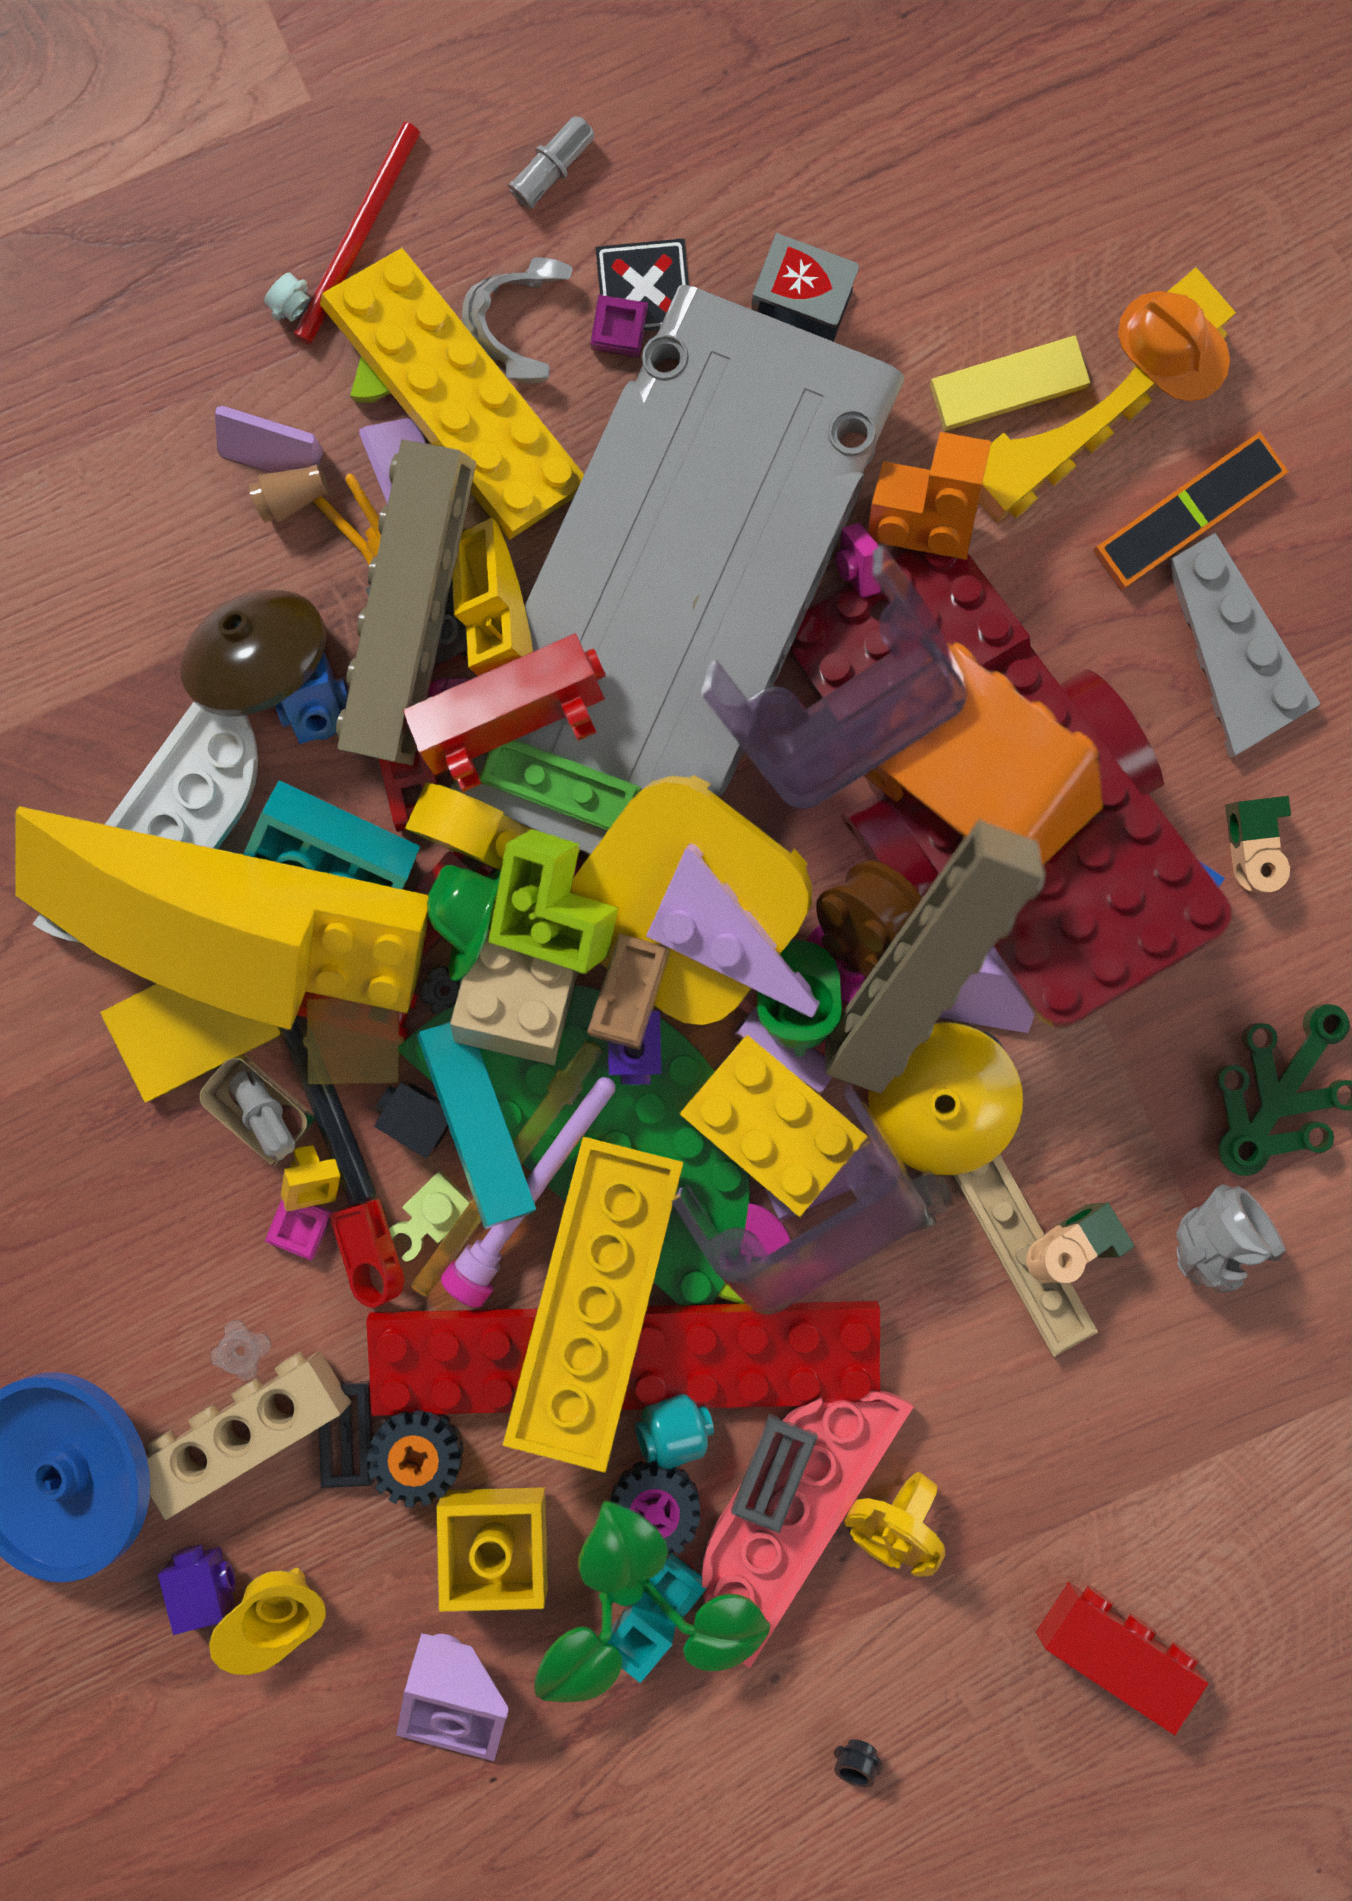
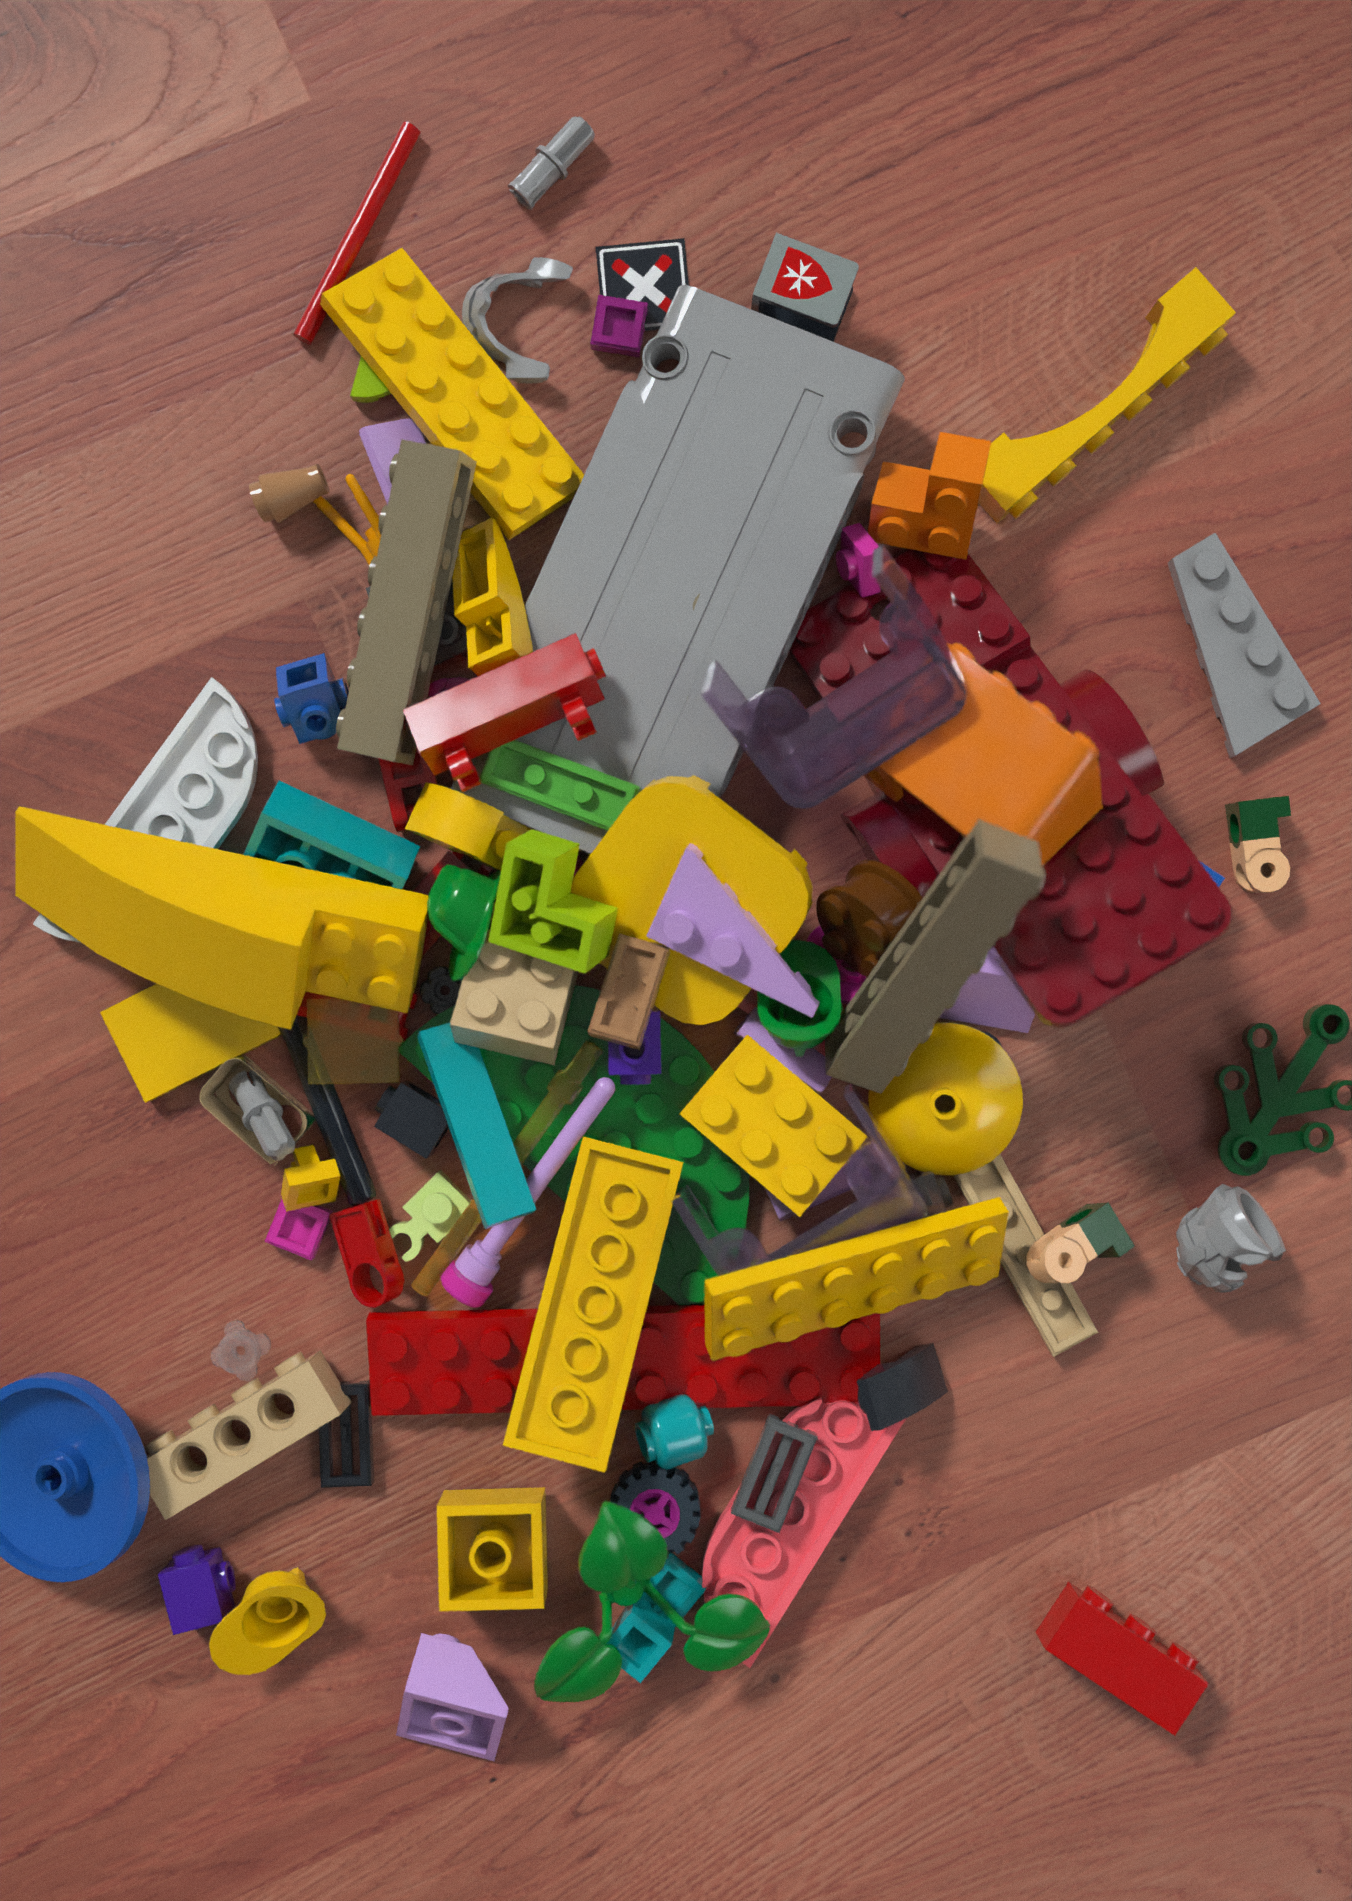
dark brown dish [180,590,326,717] -> none
lavender slope [215,405,324,473] -> none
light aqua plate [264,273,310,321] -> none
black wheel [367,1410,464,1508] -> none
dark pink tile [741,1202,792,1261] -> none
black plate [834,1739,883,1788] -> none
yellow tile [844,1472,946,1577] -> none
light yellow tile [929,335,1090,432] -> none
black tile [1093,431,1289,591] -> none
orange piece [1118,291,1230,402] -> none
none -> yellow plate [705,1197,1009,1361]
none -> black slope [857,1343,948,1431]

